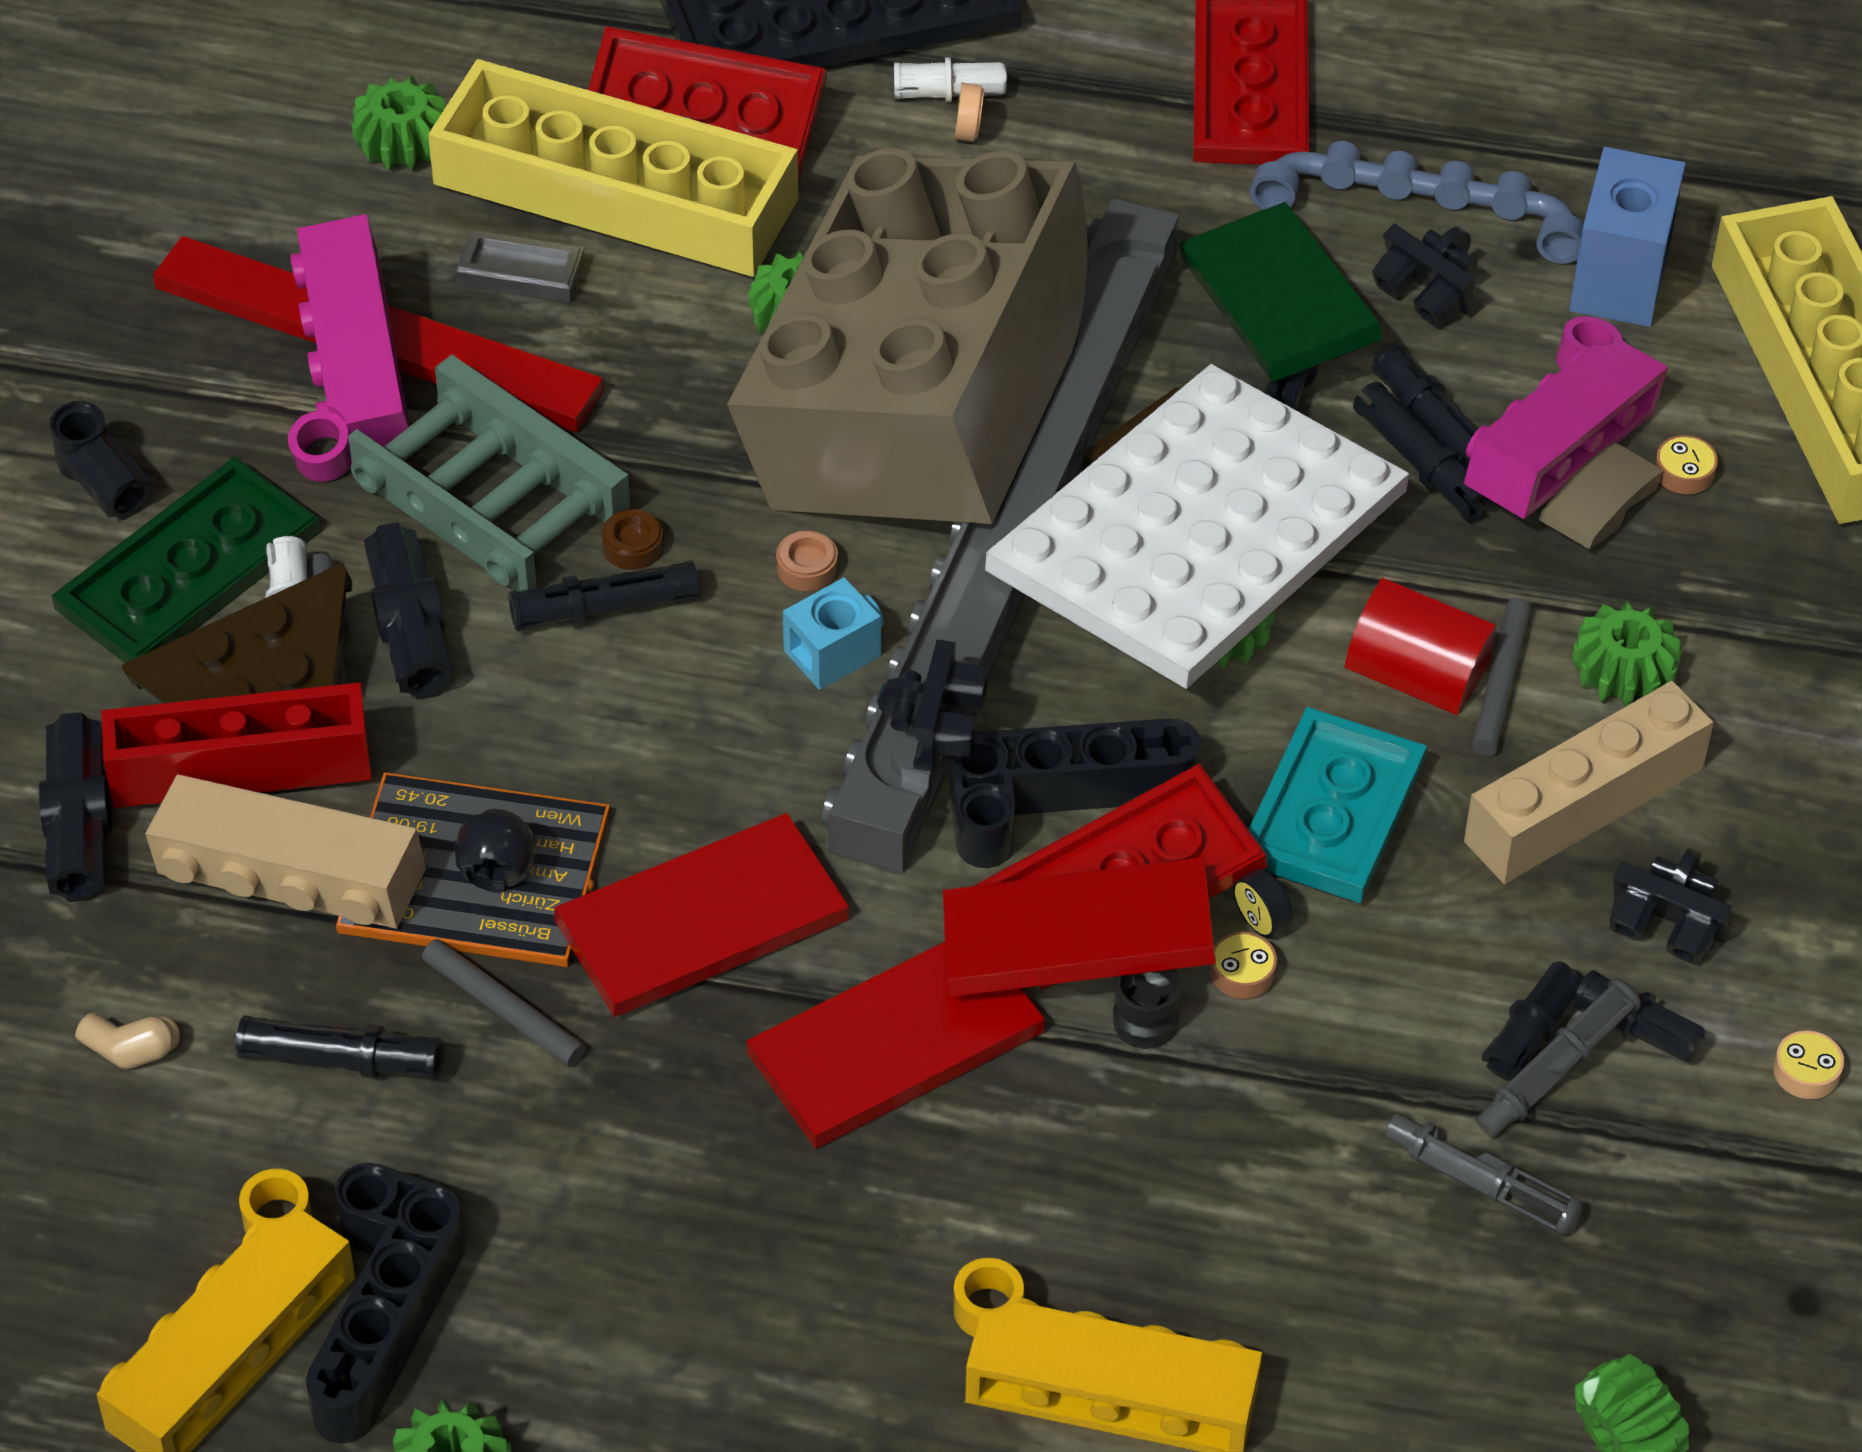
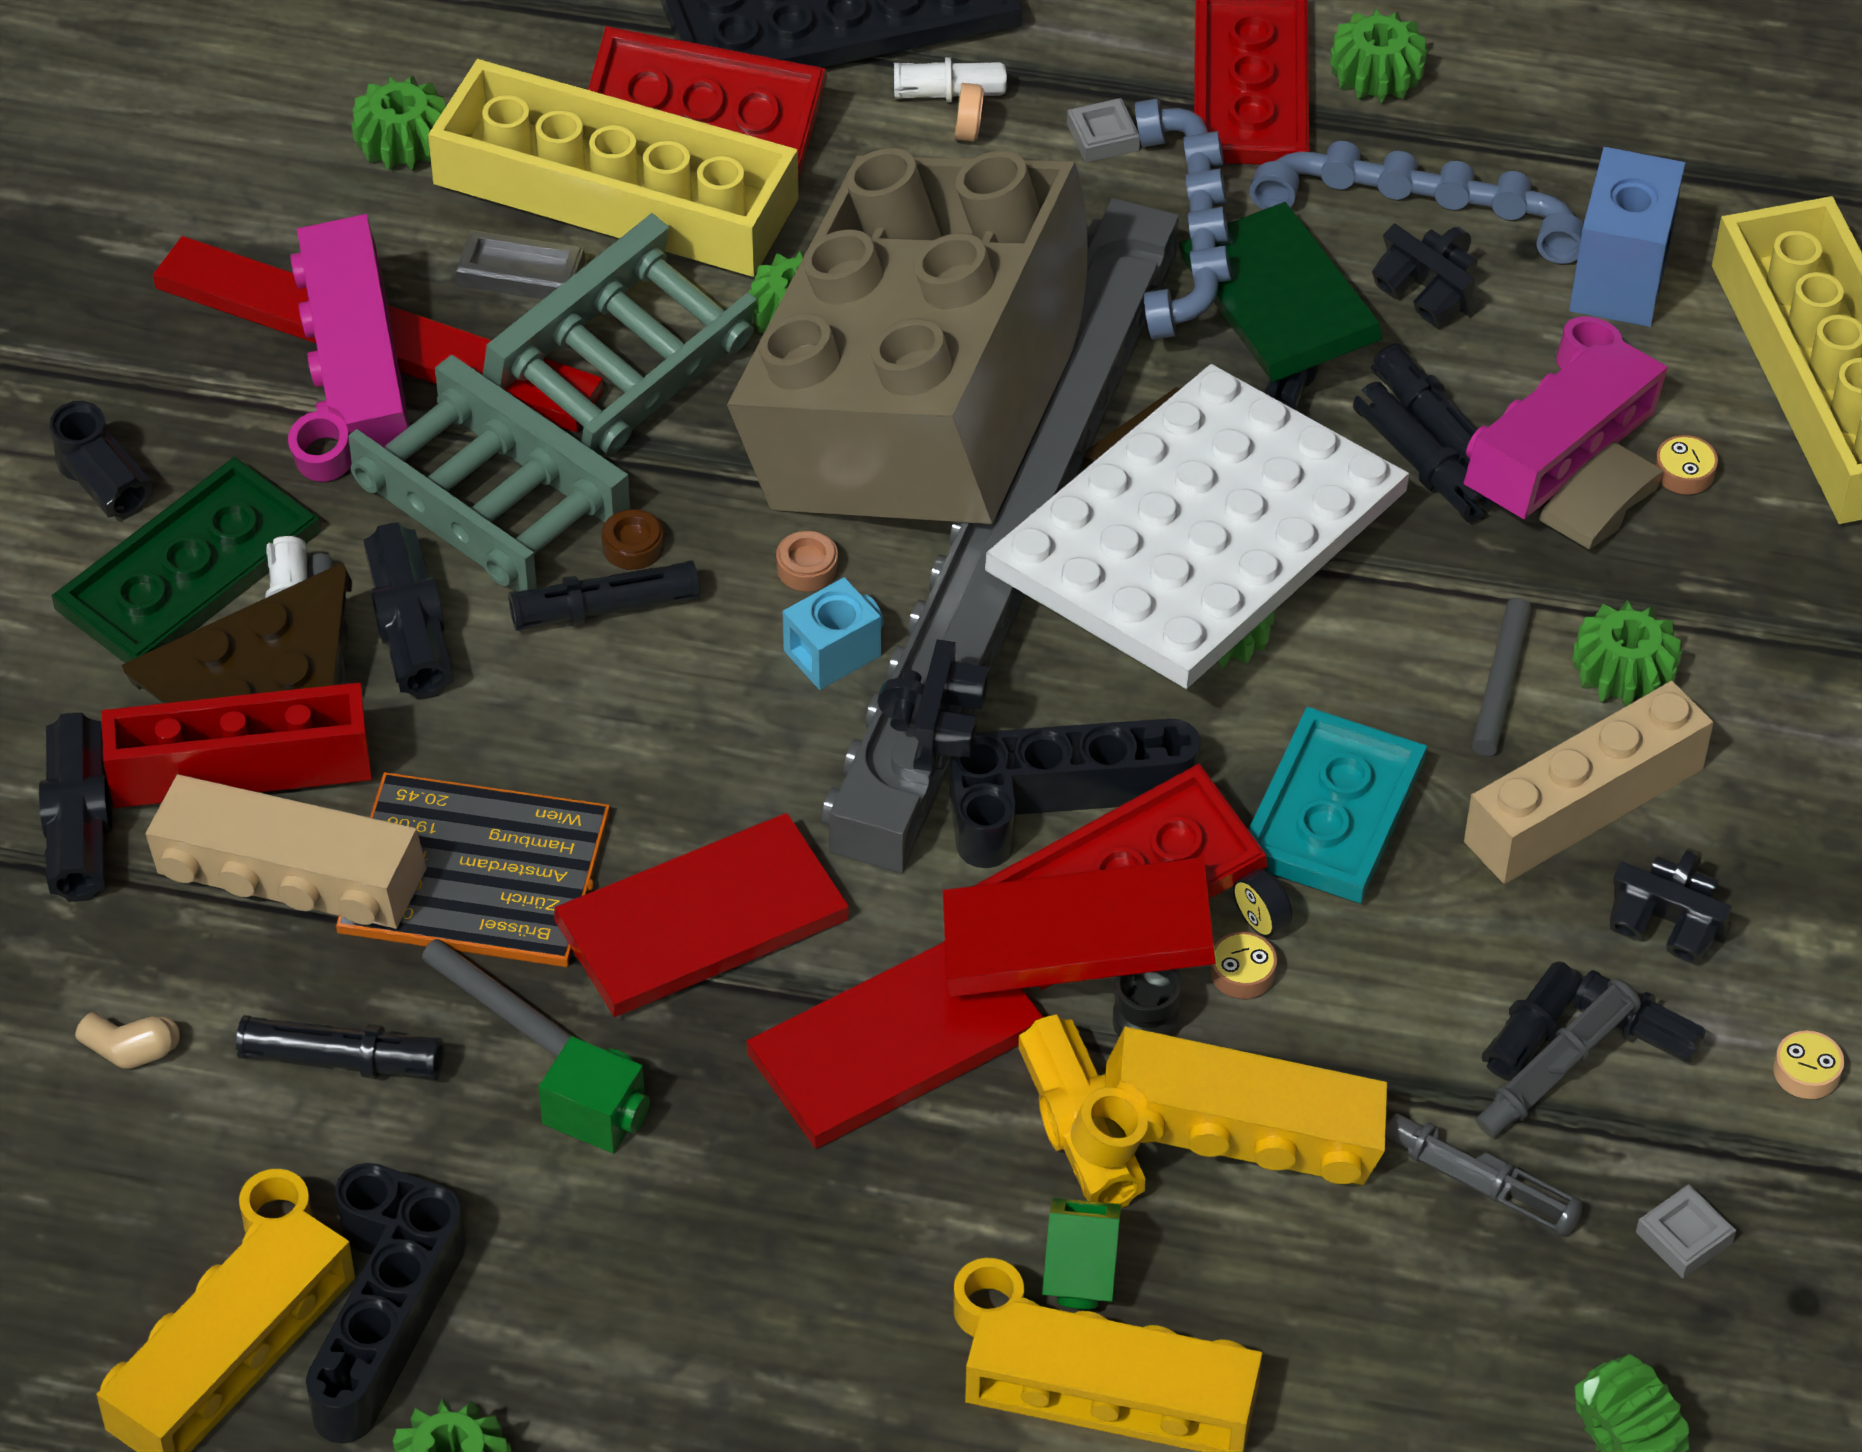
black piece [454,809,537,891] -> none
red brick [1344,577,1496,716] -> none
none -> sand green fence [483,213,757,456]
none -> green brick [538,1036,650,1154]
none -> yellow piece [1019,1014,1146,1208]
none -> green brick [1042,1198,1122,1309]
none -> light grey tile [1067,98,1140,163]
none -> yellow hinge [1070,1026,1387,1185]
none -> sand blue bar [1135,98,1232,340]
none -> bright green gear [1330,8,1427,104]
none -> light grey tile [1636,1184,1736,1279]

